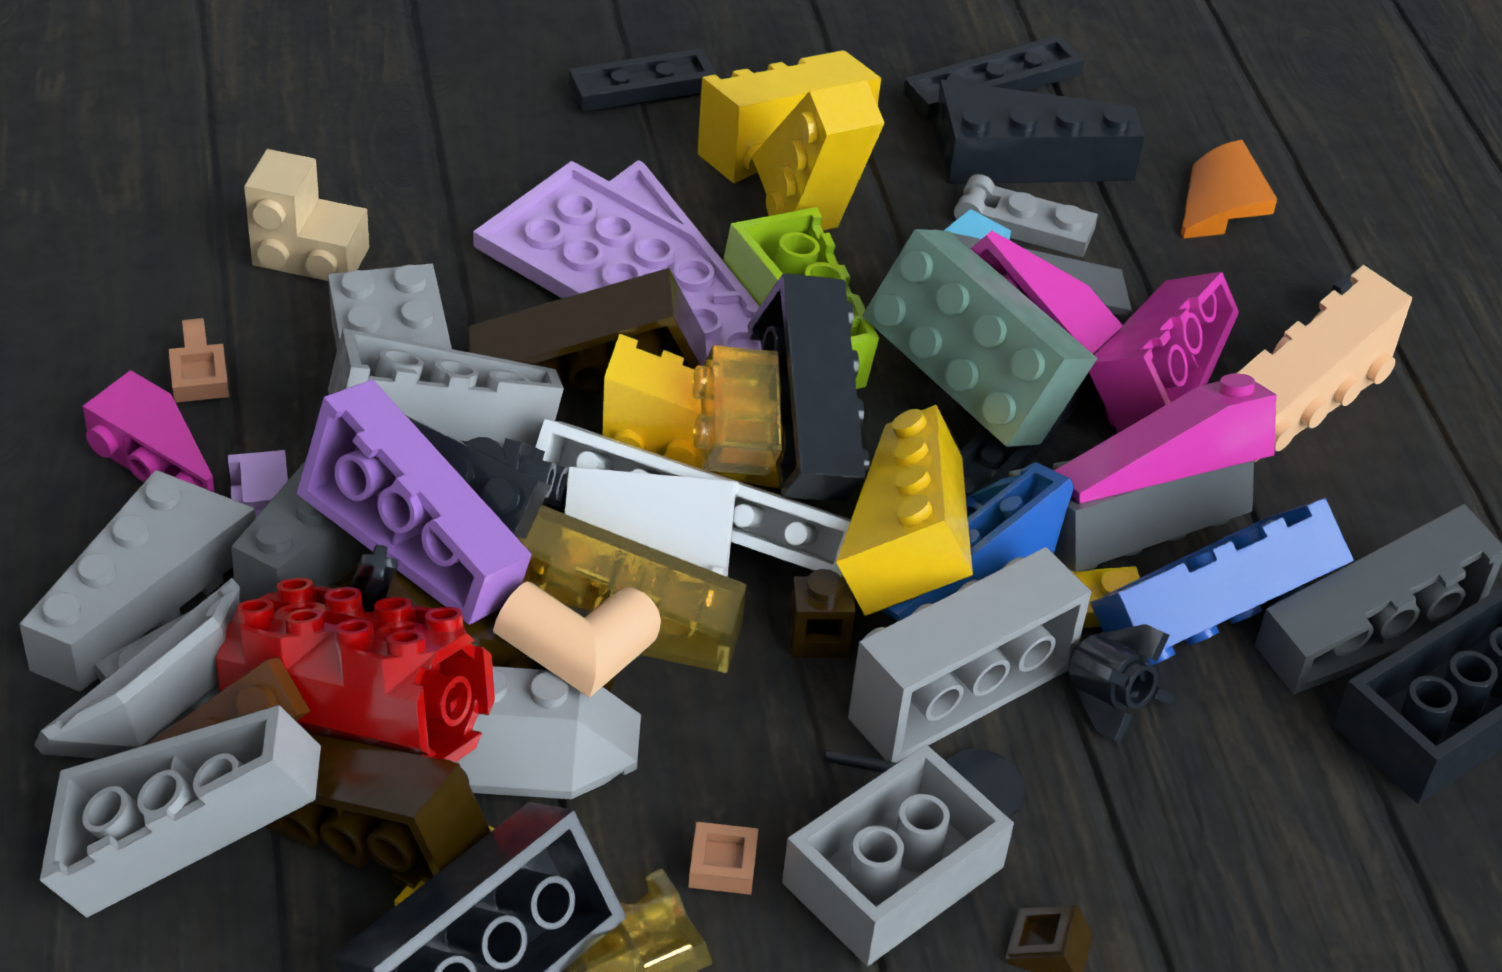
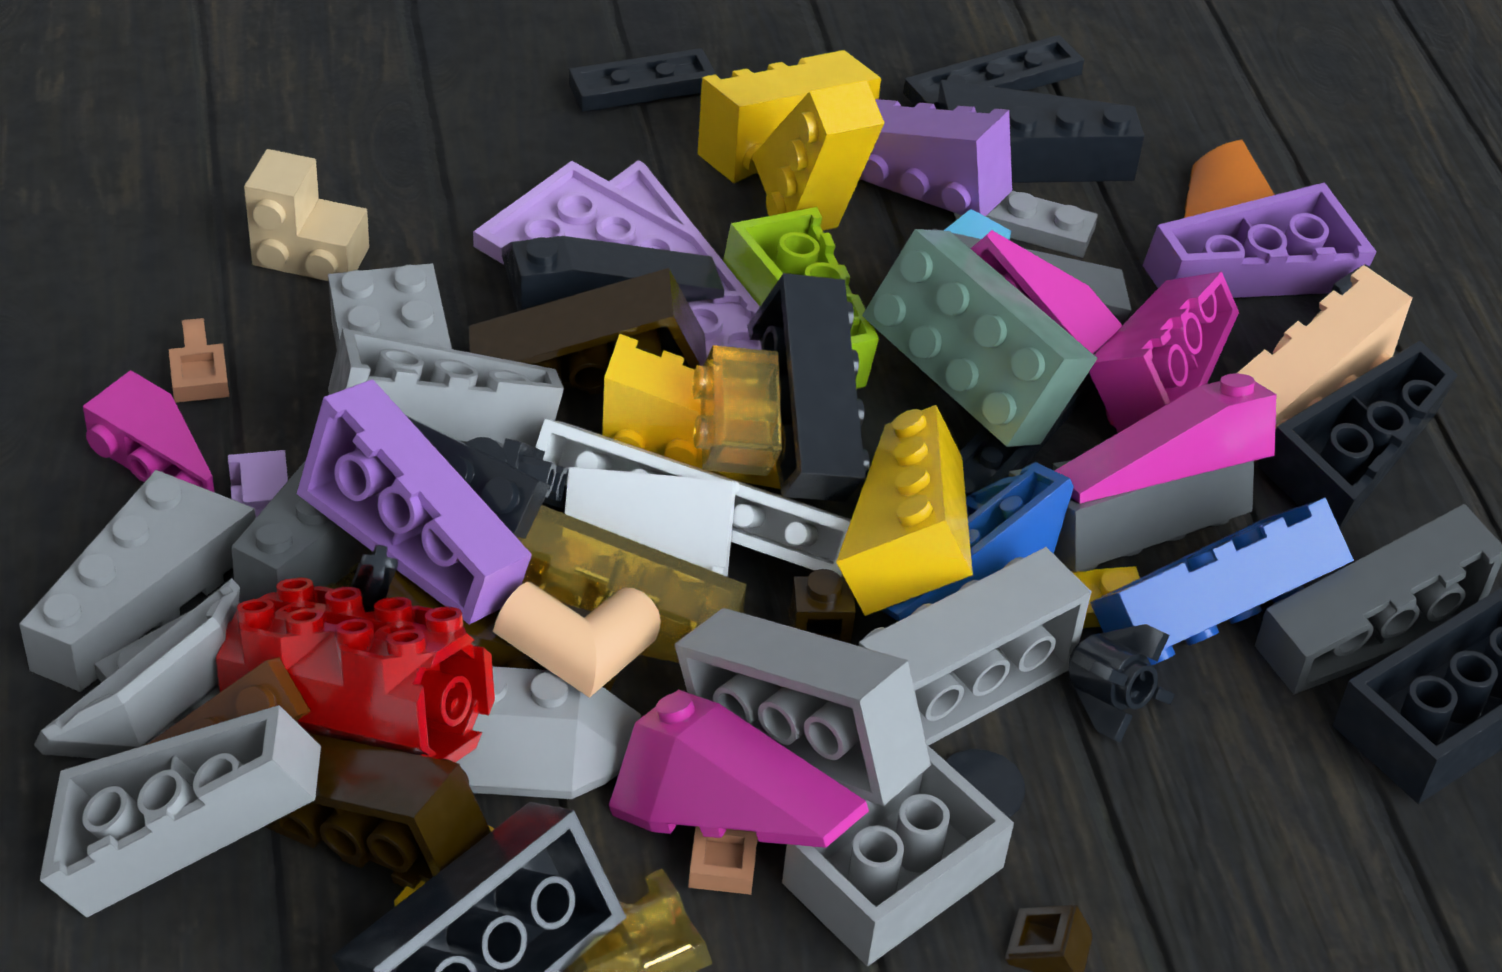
none -> black wedge [501,236,724,311]
none -> dark pink wedge [609,689,869,848]
none -> light grey brick [675,608,931,806]
none -> medium lavender wedge [860,99,1012,217]
none -> medium lavender wedge [1143,182,1376,298]
none -> black wedge [1258,341,1458,530]

